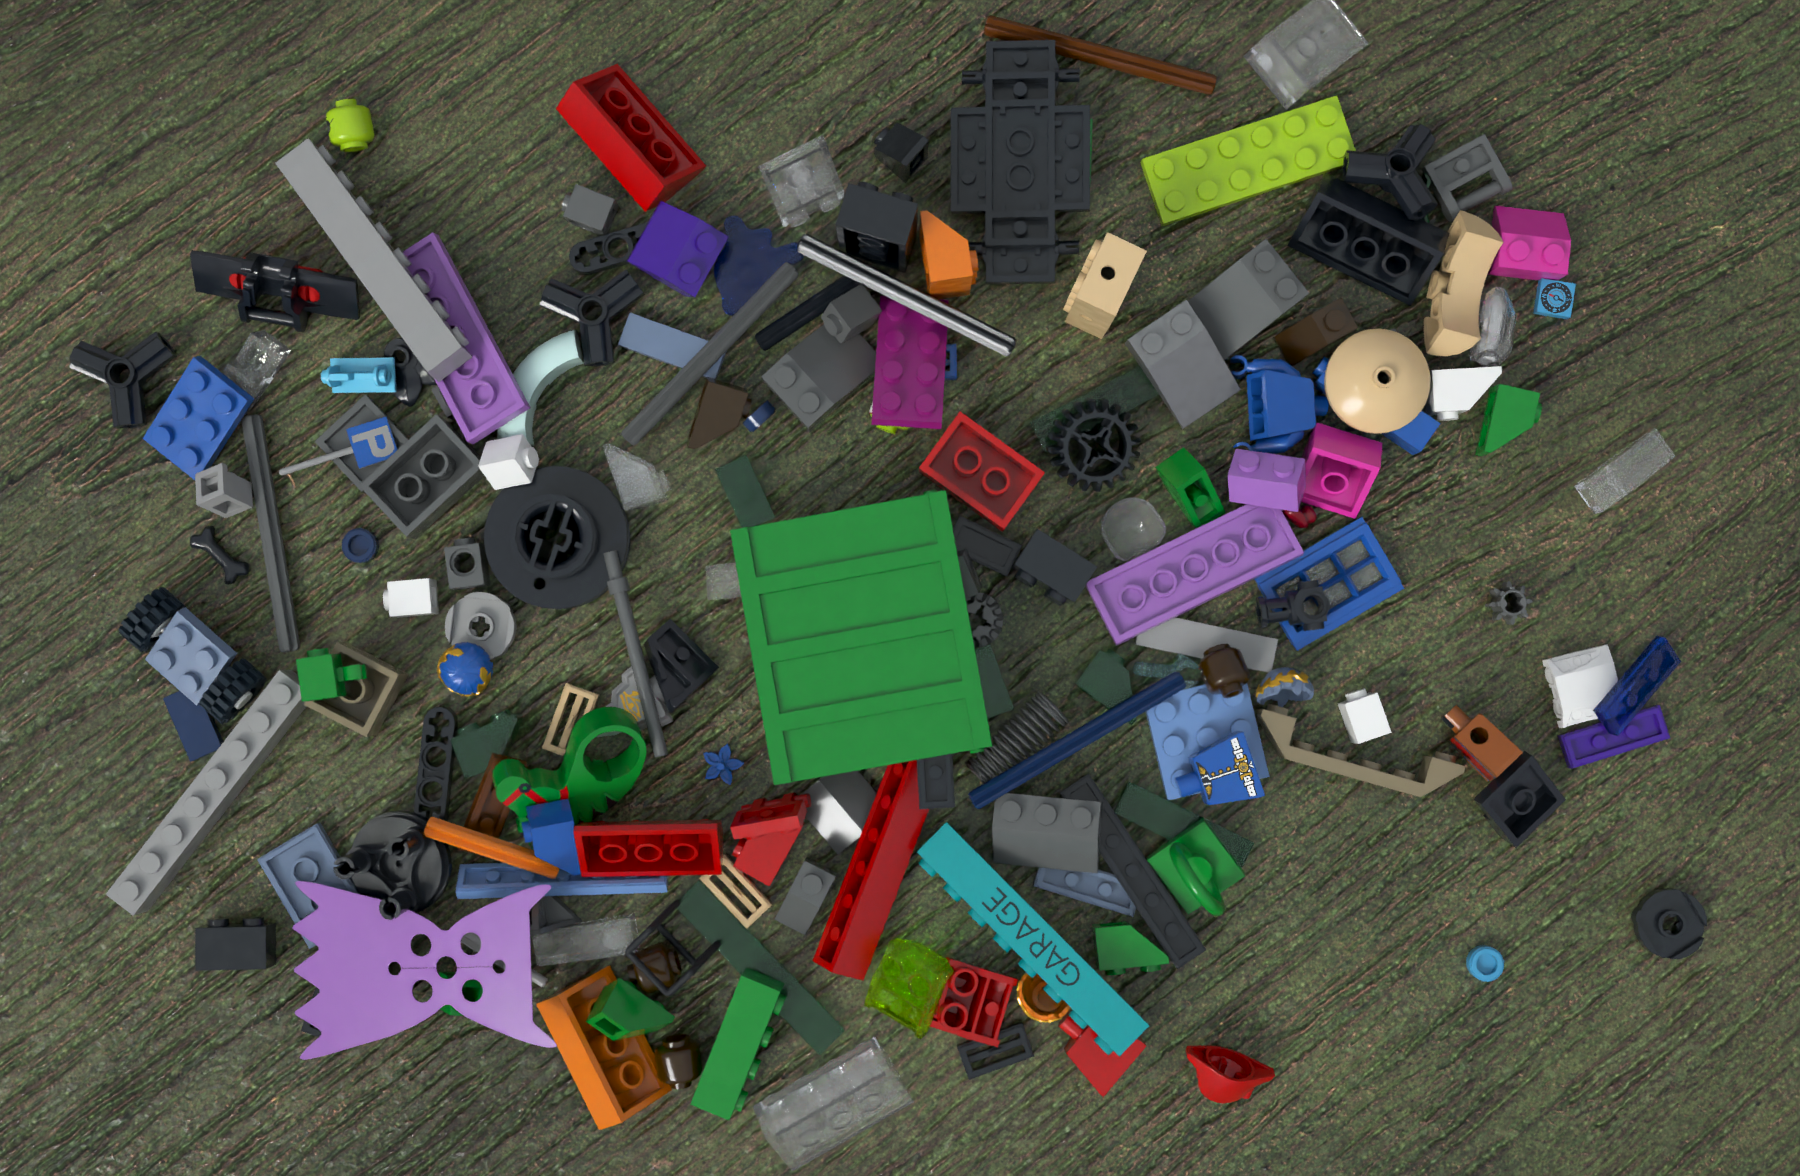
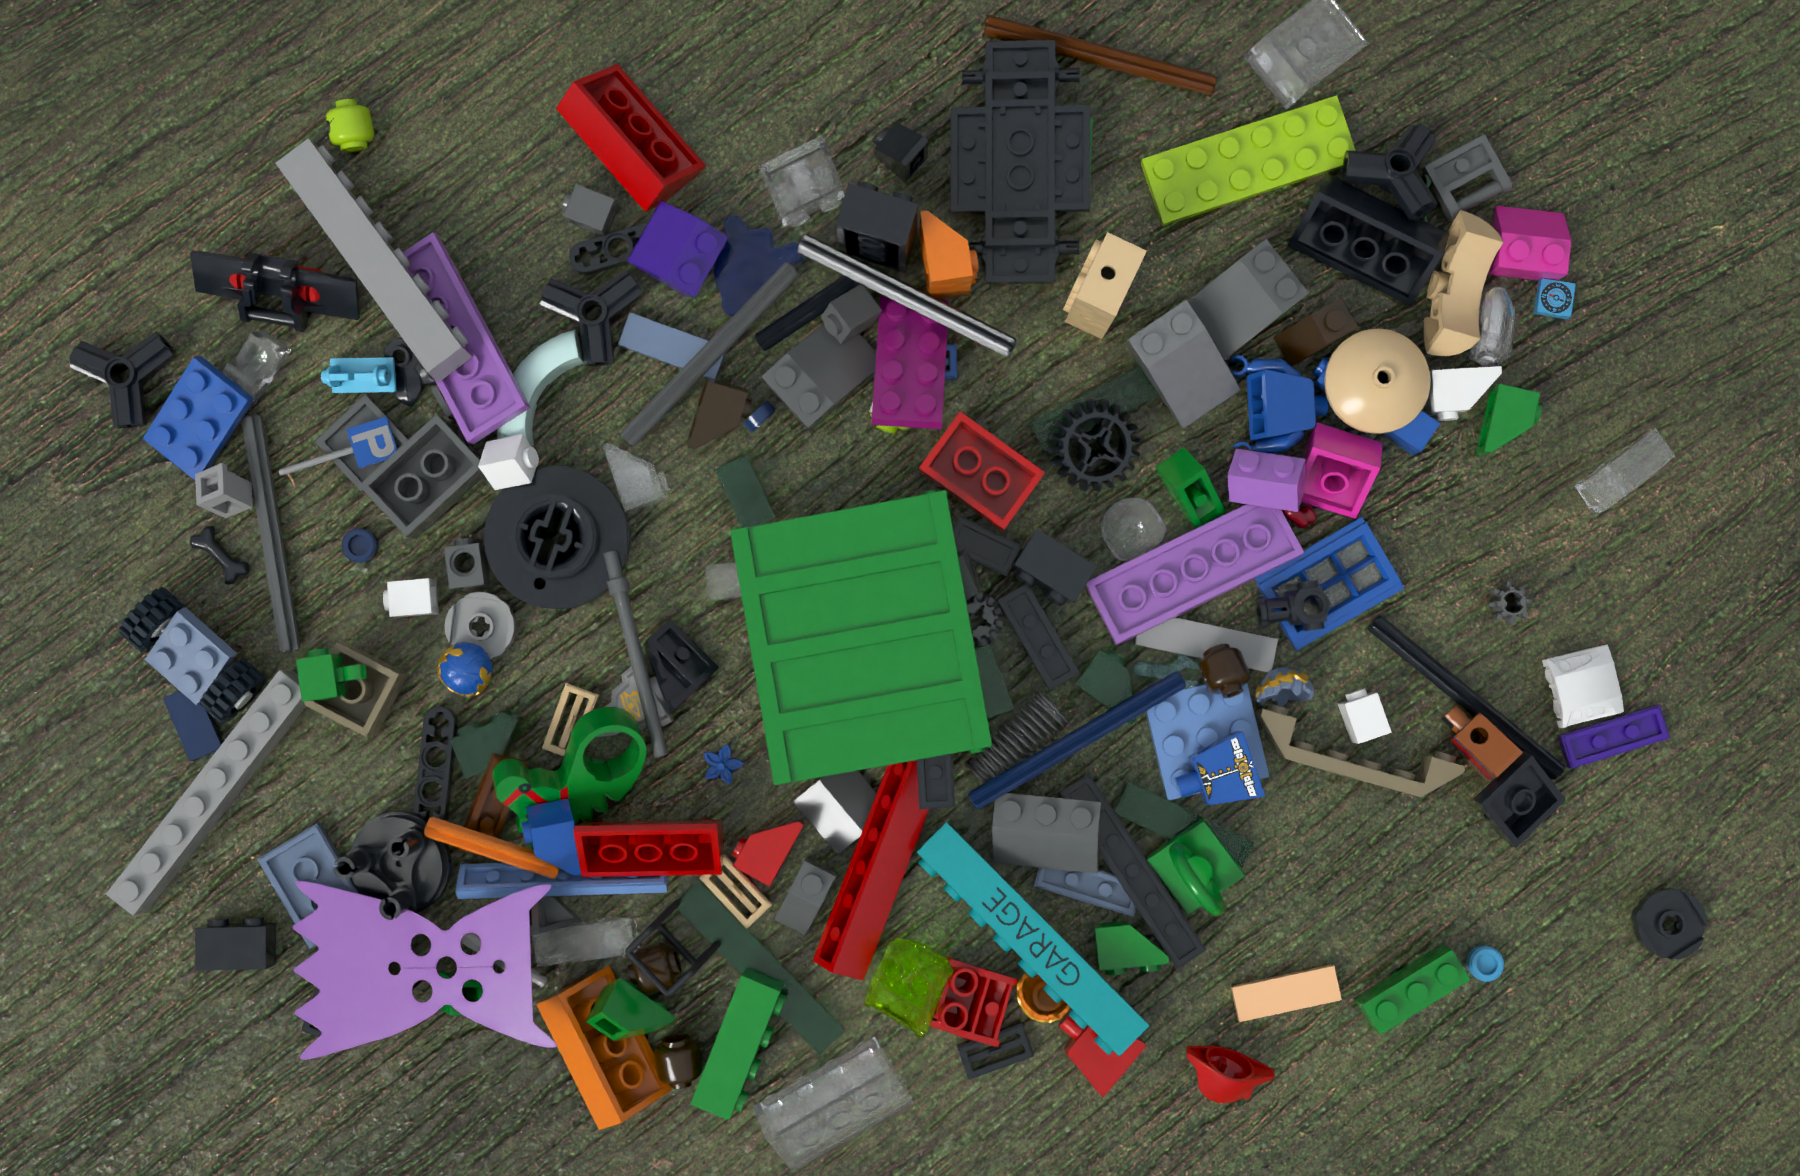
red plate [730,792,811,840] -> none
clear blue tile [1593,636,1681,736] -> none
none -> black plate [997,584,1080,690]
none -> light nougat tile [1230,964,1342,1022]
none -> green brick [1353,944,1471,1035]
none -> black axle [1368,615,1565,780]

